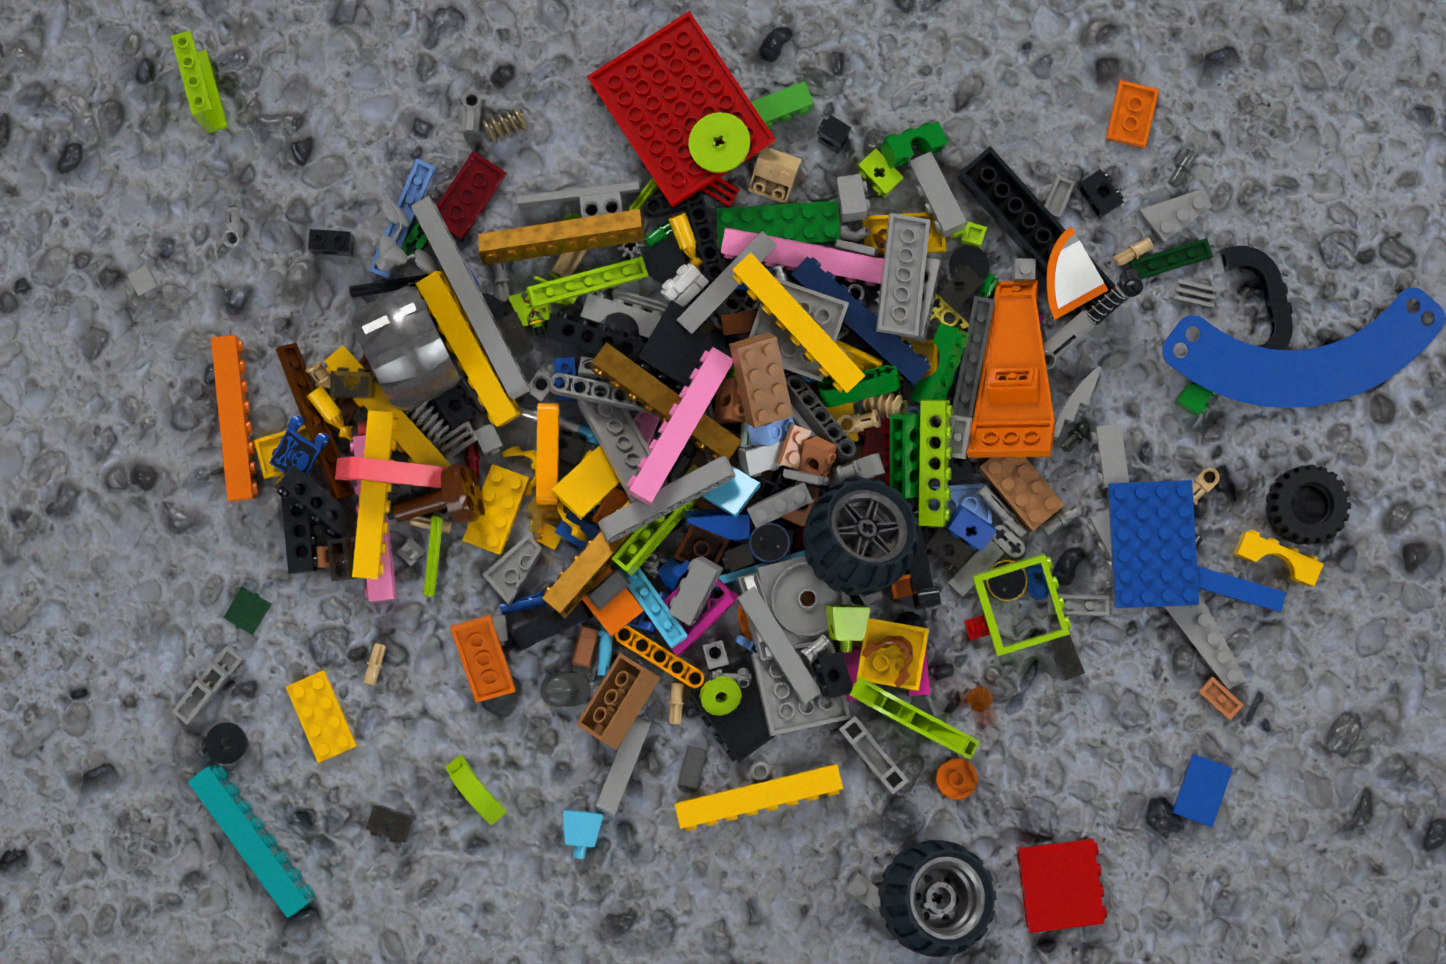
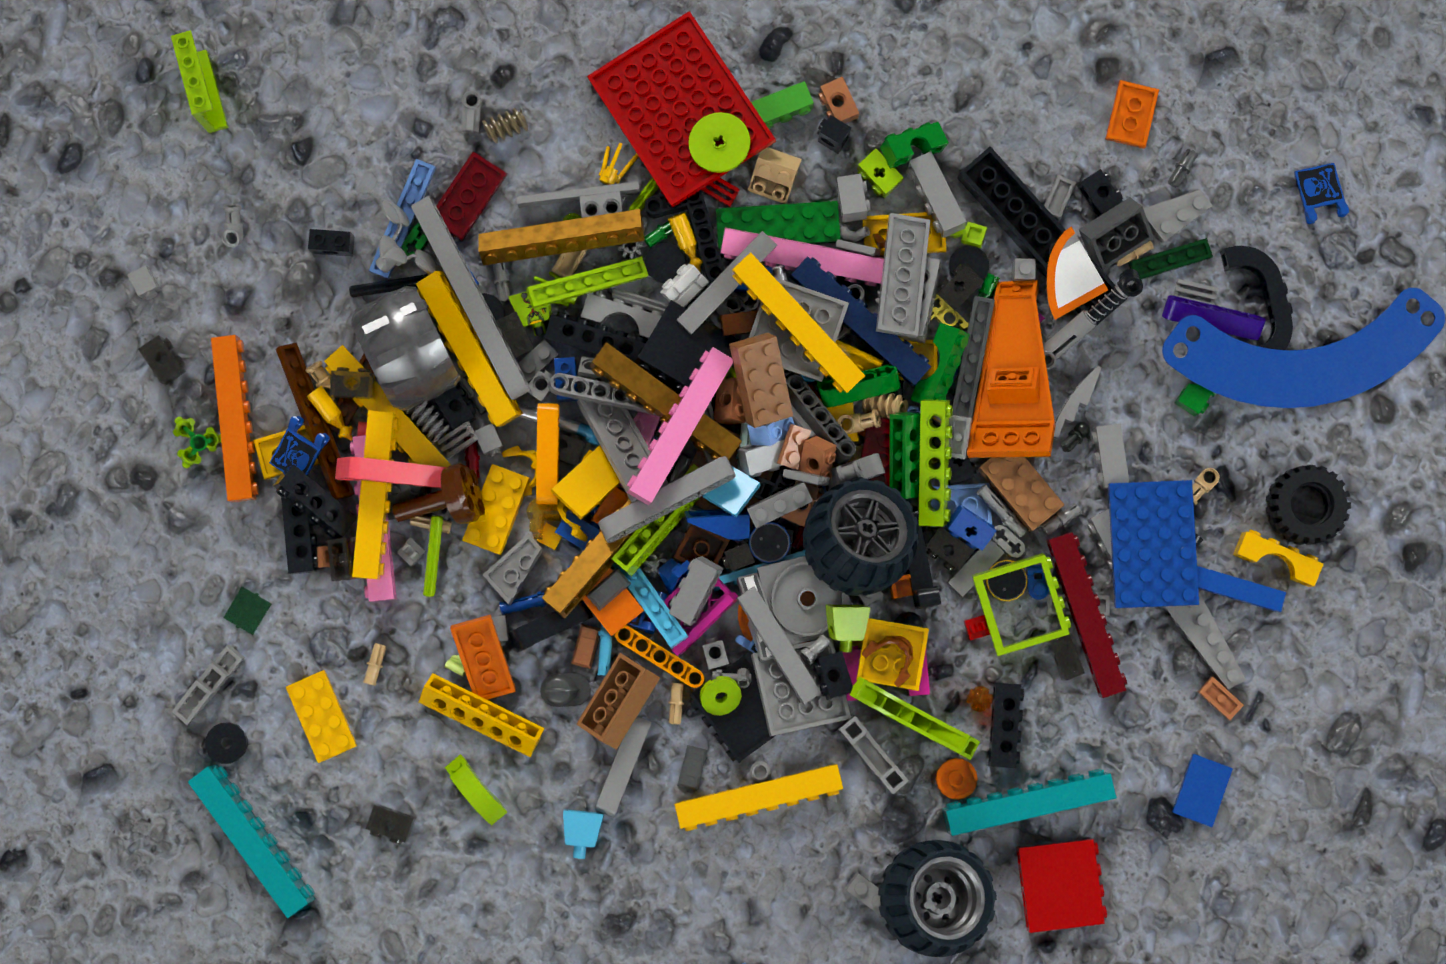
none -> clear smoke brick [138,335,186,385]
none -> lime plant [173,417,221,468]
none -> yellow brick [419,673,545,757]
none -> yellowish green plate [444,655,465,677]
none -> light grey plate [518,339,559,383]
none -> yellow plant [599,143,639,185]
none -> nougat brick [818,77,859,124]
none -> teal brick [942,769,1117,836]
none -> black brick [988,682,1024,768]
none -> dark red brick [1046,532,1127,698]
none -> dark grey brick [1079,197,1154,270]
none -> dark purple beam [1162,295,1266,340]
none -> flag [1294,163,1349,224]

